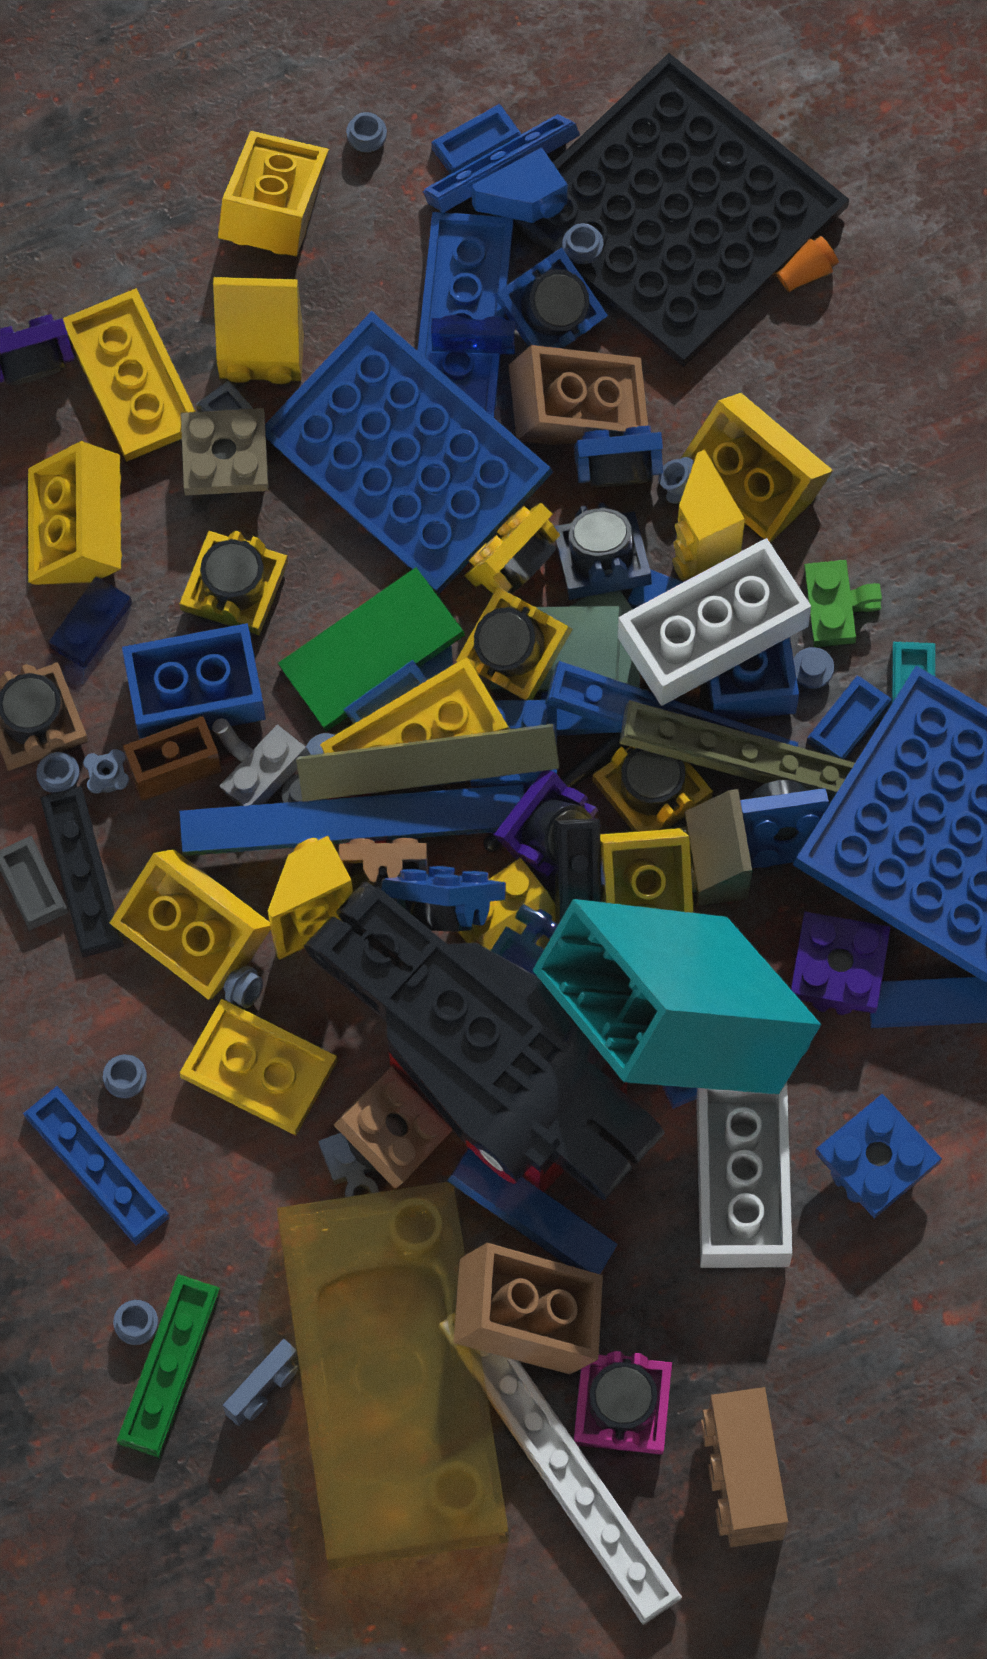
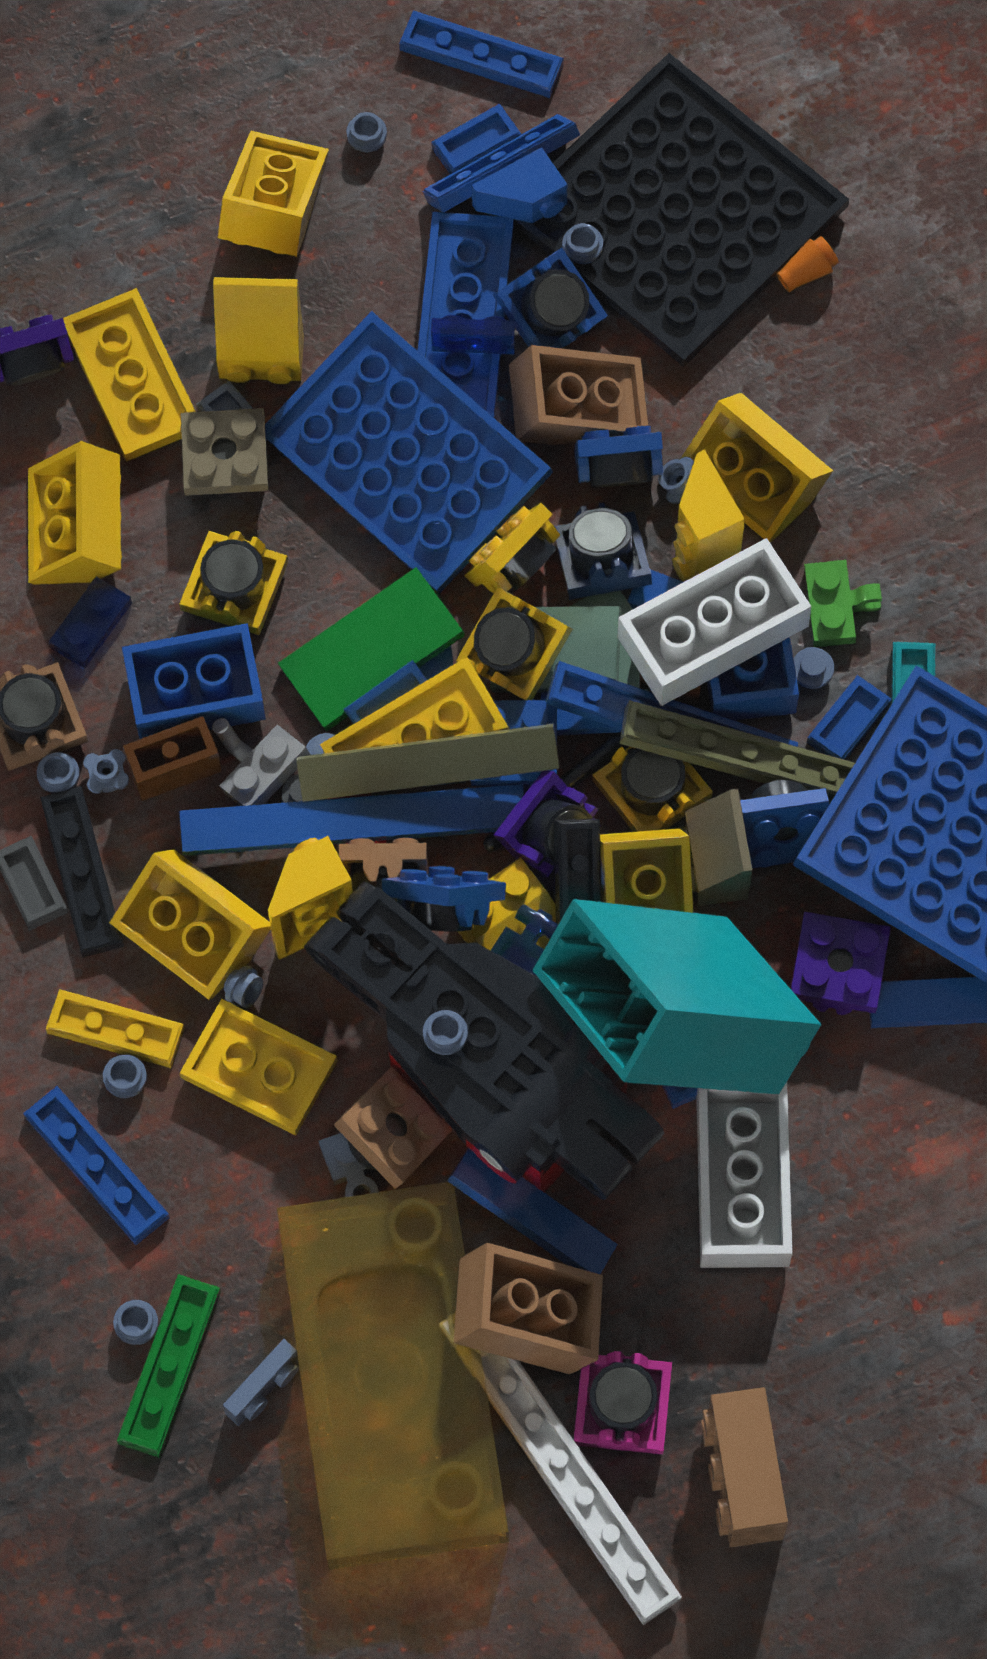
blue piece [815,1094,942,1219] -> none
none -> yellow tile [46,989,185,1068]
none -> blue tile [399,10,564,98]
none -> sand blue plate [423,1010,468,1055]

